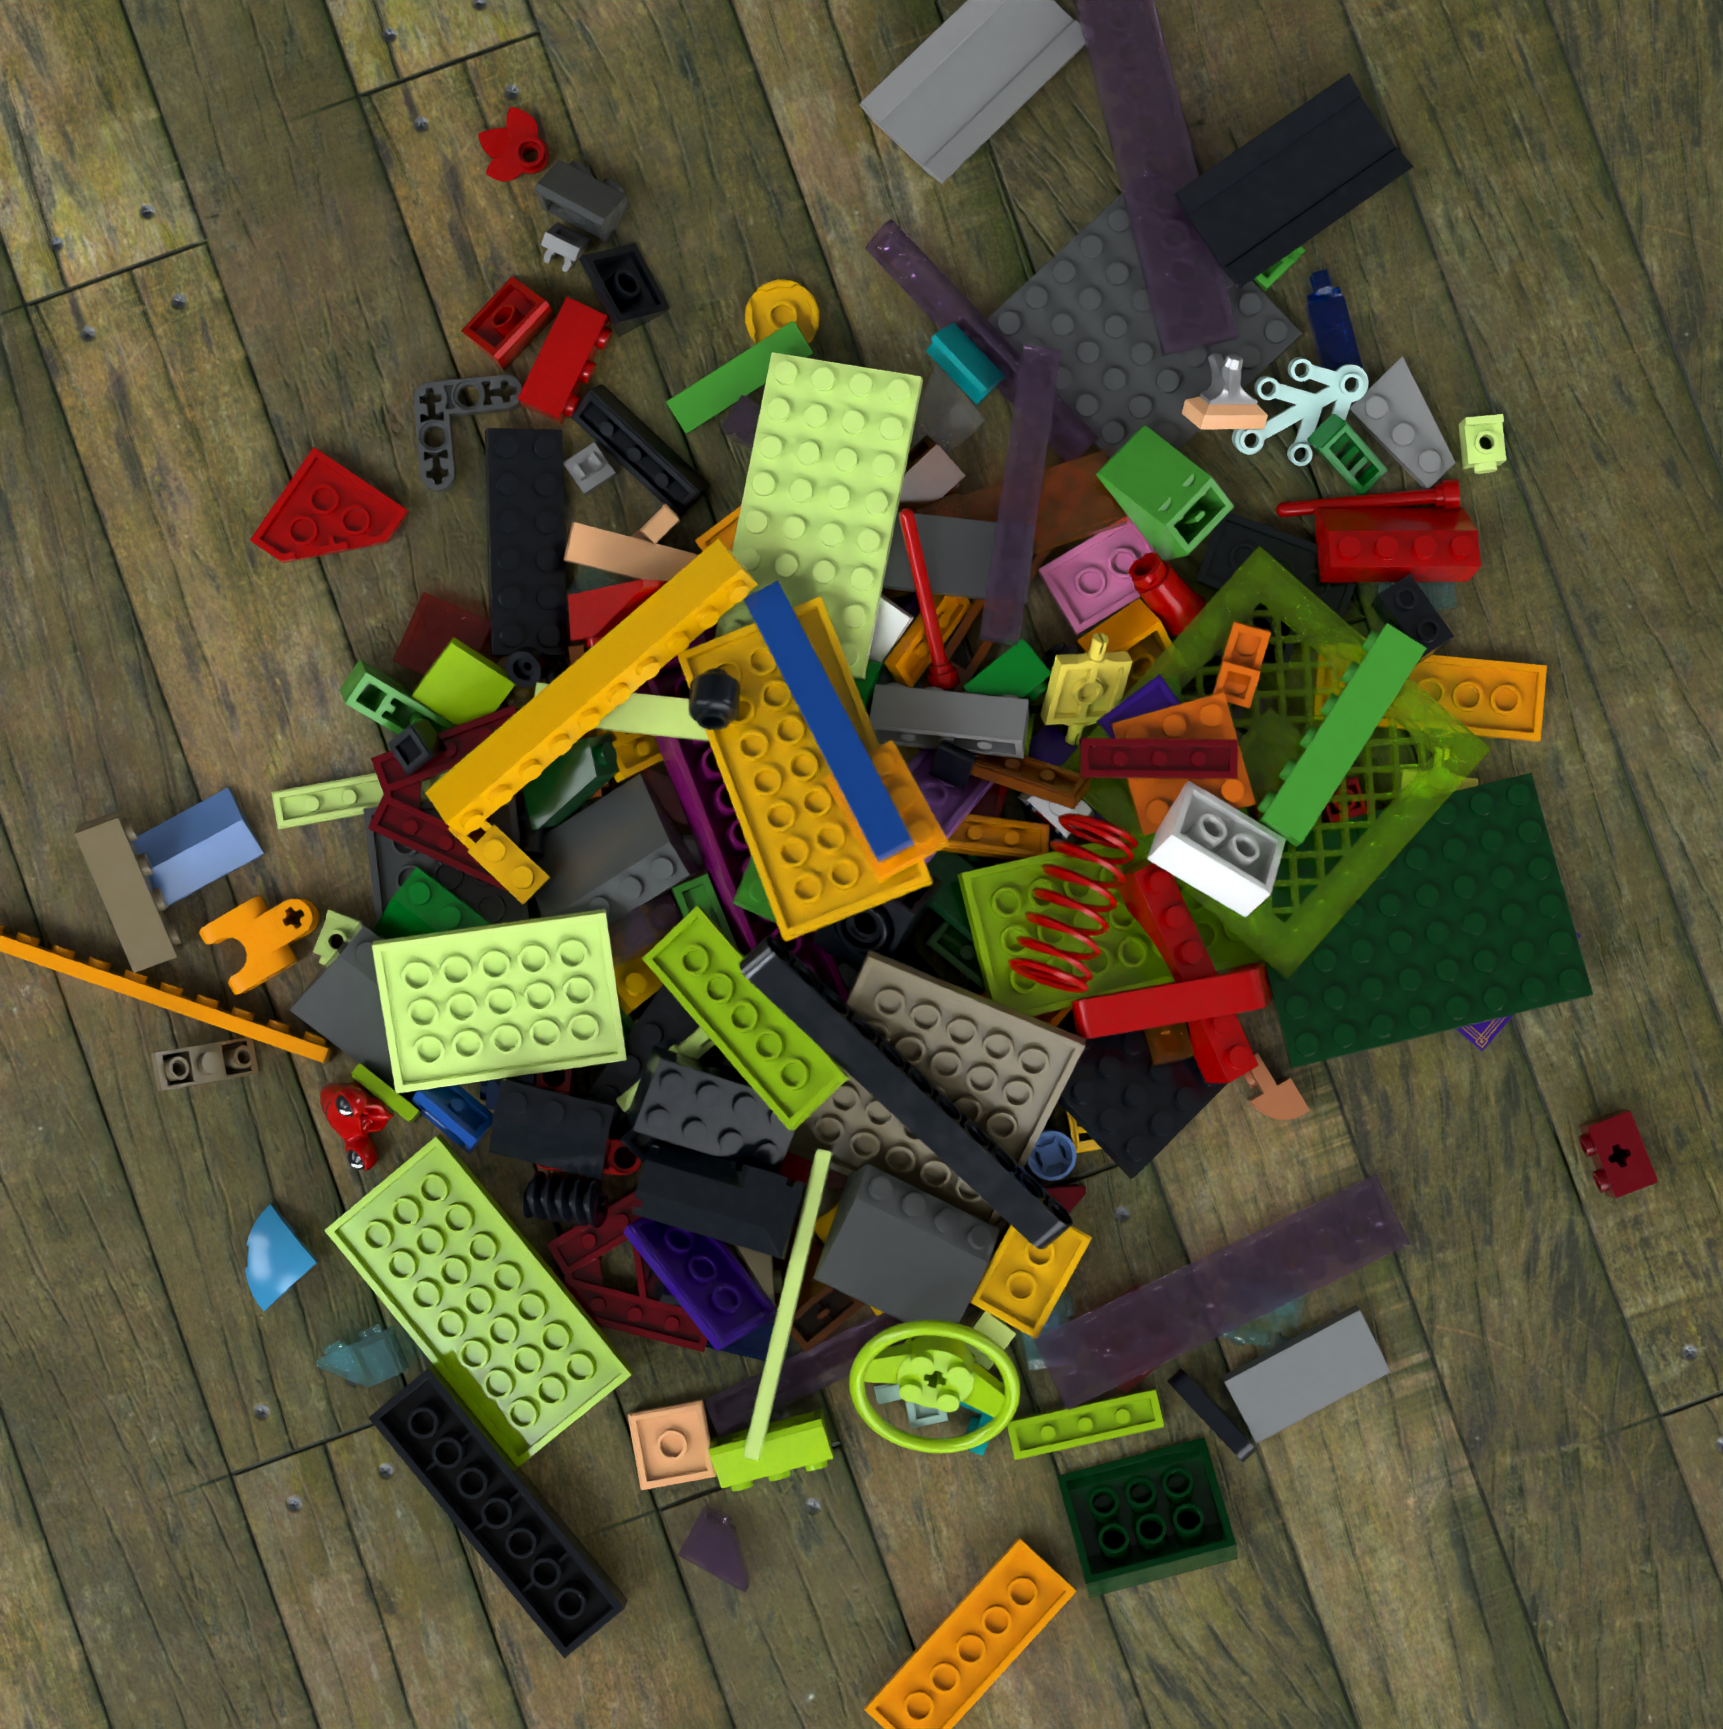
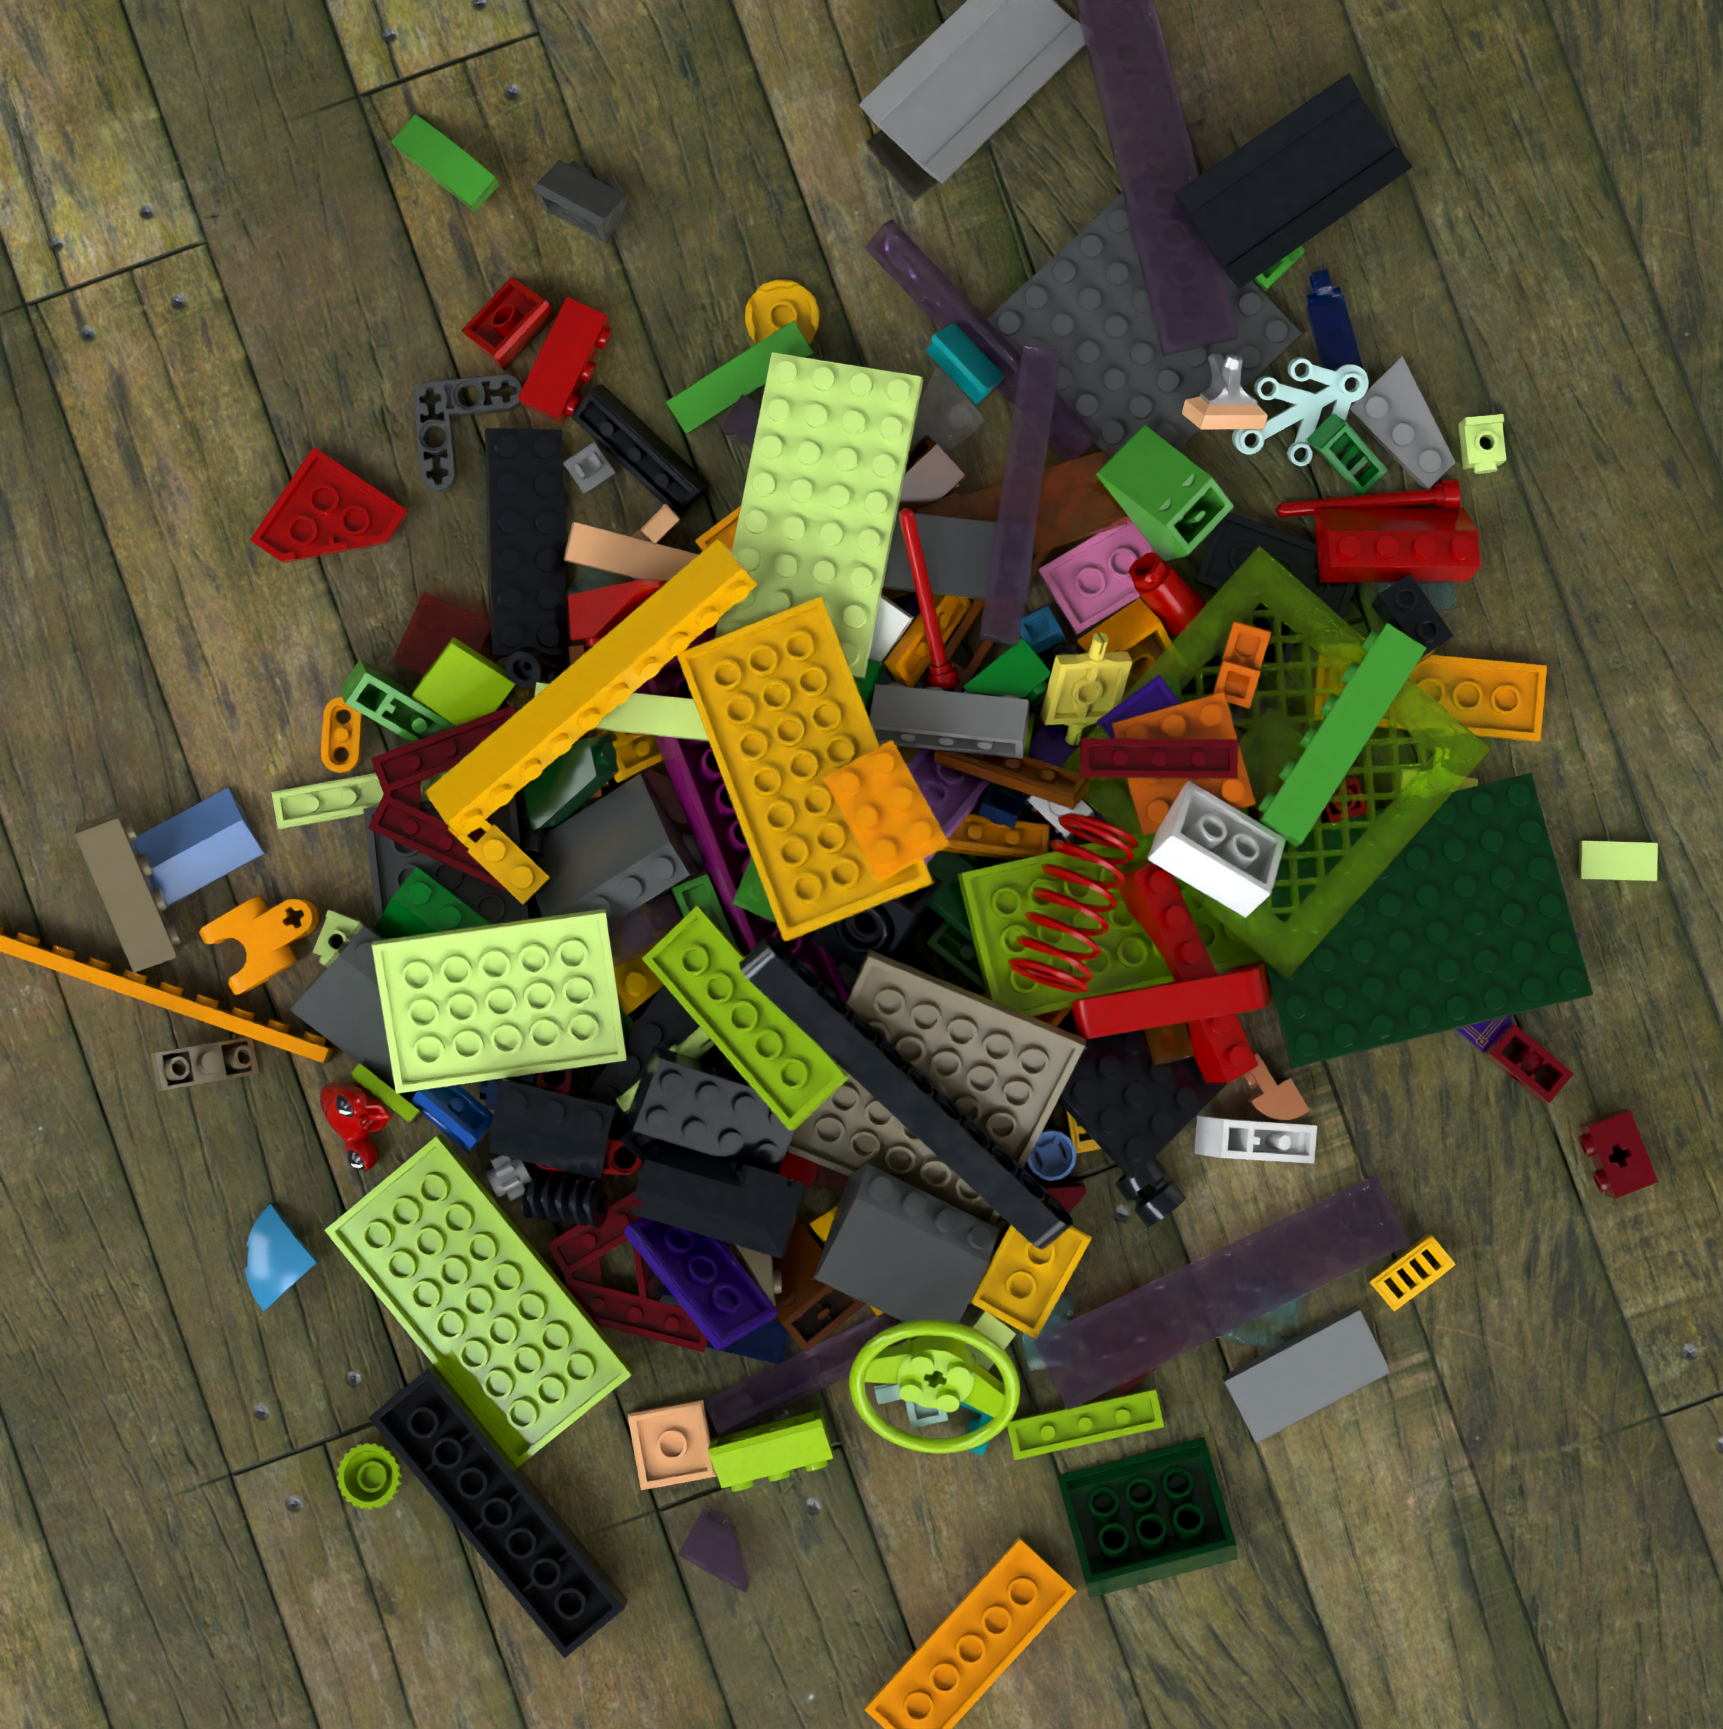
clear light blue slope [315,1324,410,1387] -> none
black slope [387,719,447,775] -> none
red plate [478,107,550,182] -> none
light grey tile [541,222,591,272] -> none
black slope [579,243,670,337] -> none
black head [688,669,741,730] -> none
yellowish green tile [743,1149,833,1460] -> none
blue tile [744,581,914,863] -> none
black tile [929,740,978,790] -> none
black beam [1167,1368,1257,1463] -> none
none -> light orange plate [321,697,363,774]
none -> lime hat [337,1443,402,1510]
none -> bright green slope [391,114,499,213]
none -> light grey gear [486,1155,533,1201]
none -> clear smoke tile [866,129,939,202]
none -> dark blue plate [978,783,1026,829]
none -> dark azure plate [1014,605,1066,654]
none -> black wheel [1115,1157,1186,1227]
none -> white slope [1194,1116,1317,1164]
none -> yellow slope [1368,1233,1456,1311]
none -> dark red brick [1481,1024,1574,1103]
none -> yellowish green tile [1578,841,1658,881]

